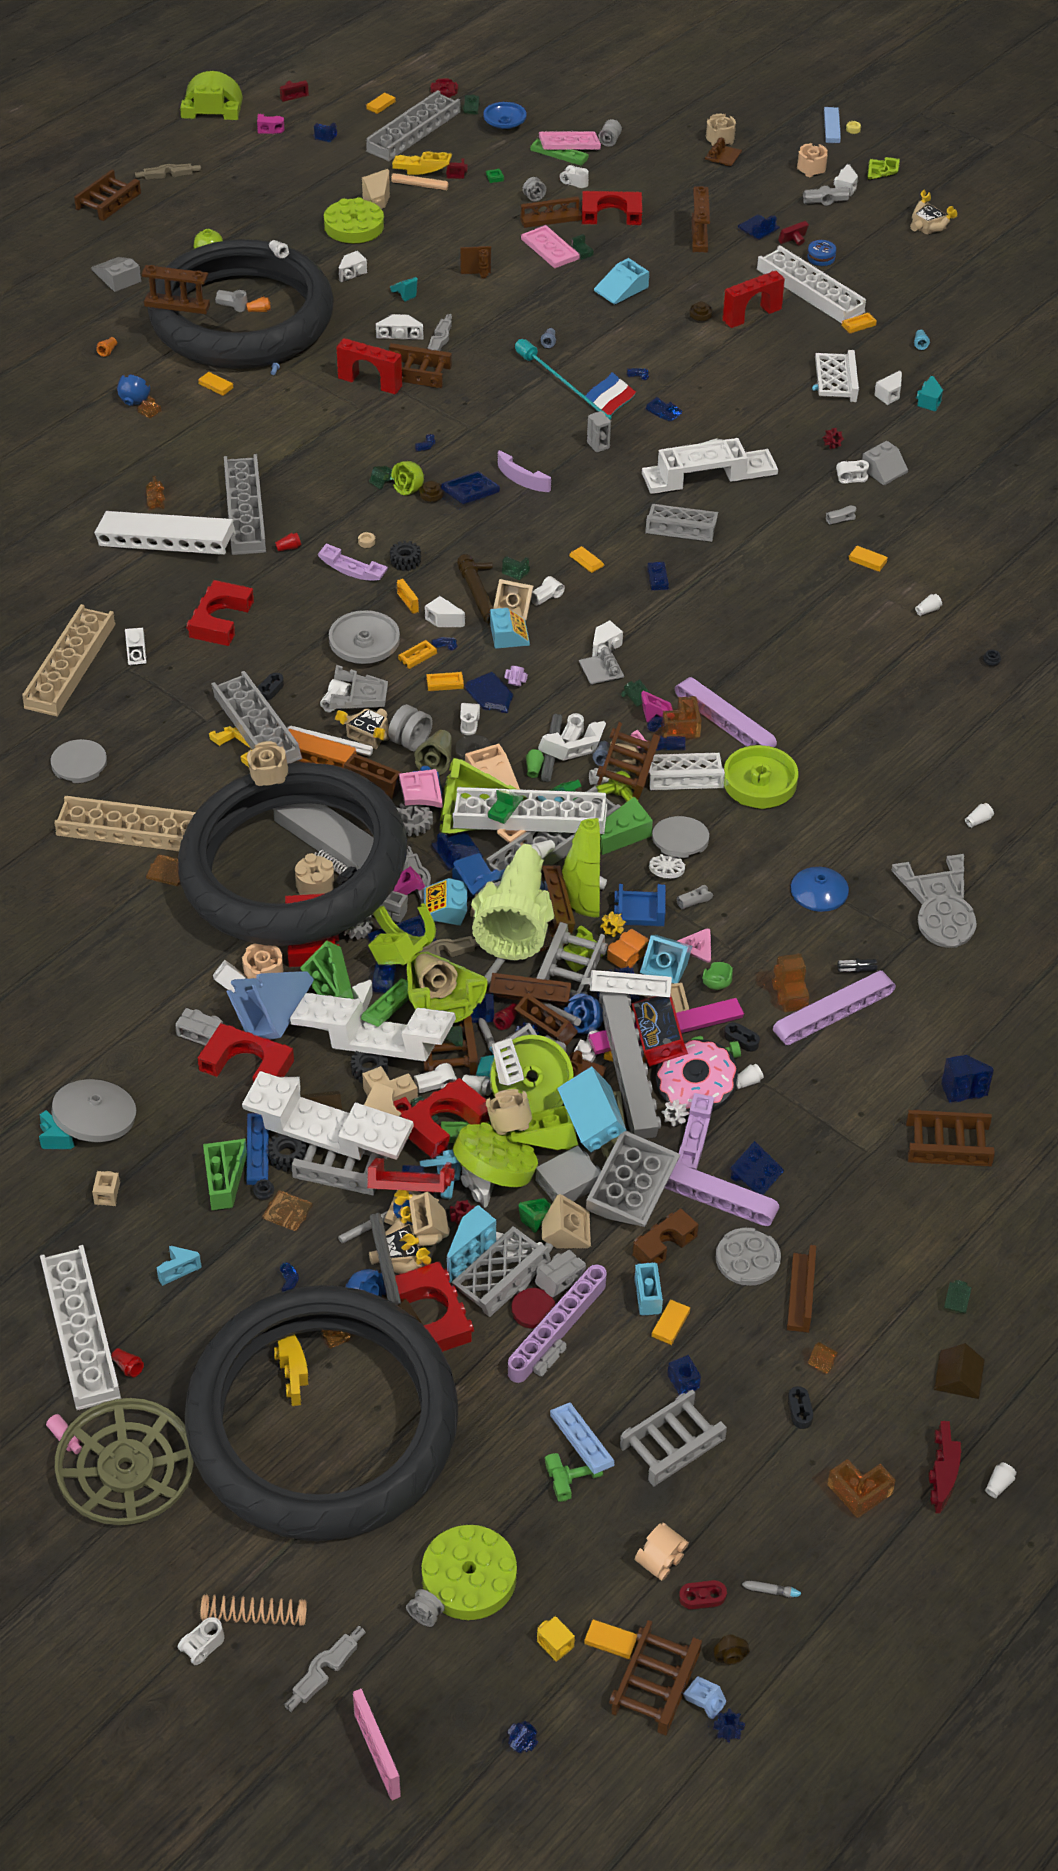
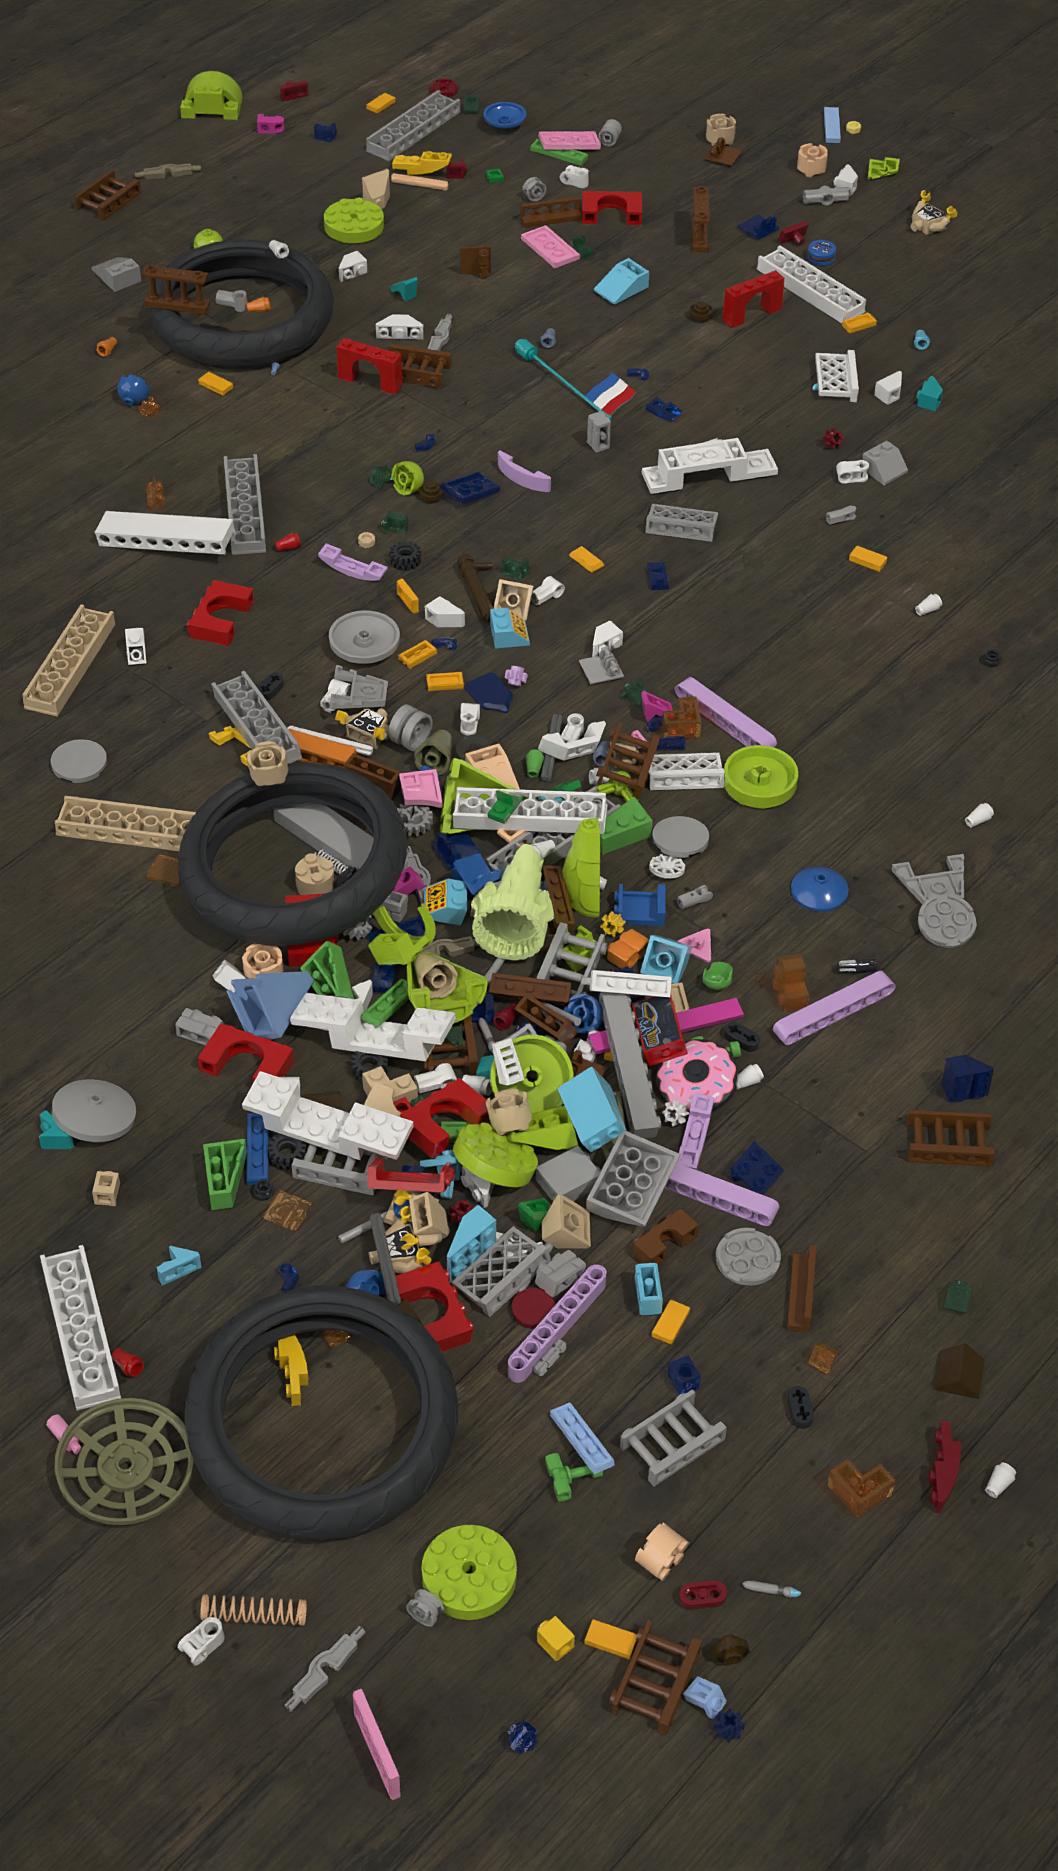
none -> clear green bracket [381,511,408,535]

